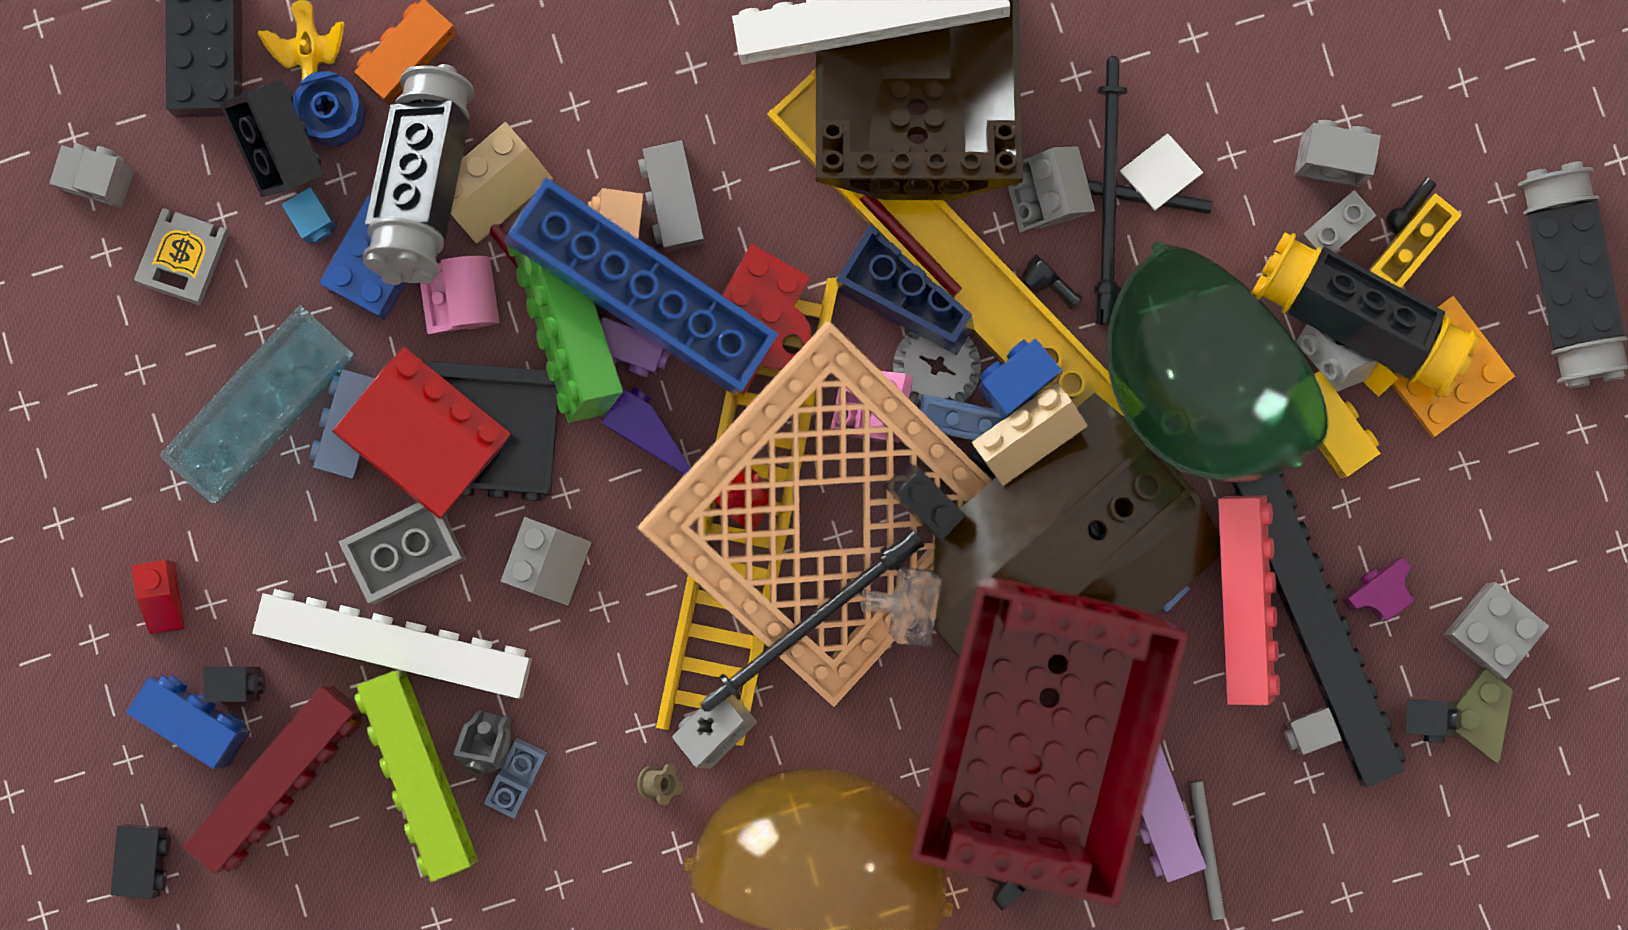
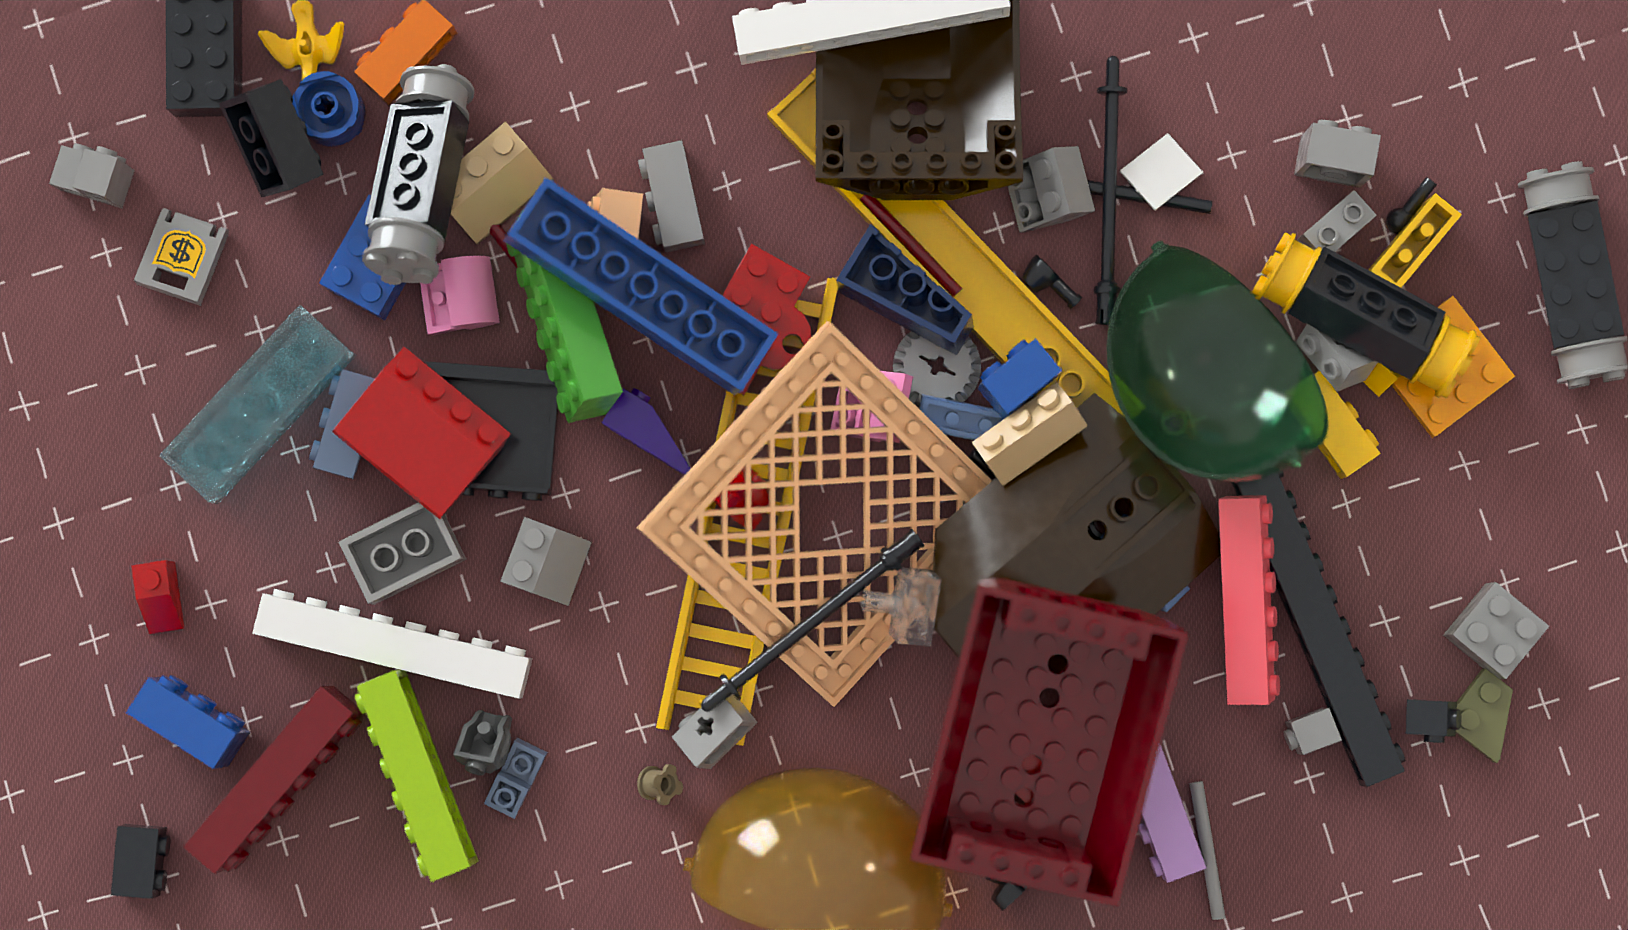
black brick [204,667,265,702] -> none
dark azure brick [281,187,337,244] -> none
medium lavender brick [600,317,671,378] -> none
black brick [884,462,966,540] -> none
magenta brick [1342,557,1415,622] -> none

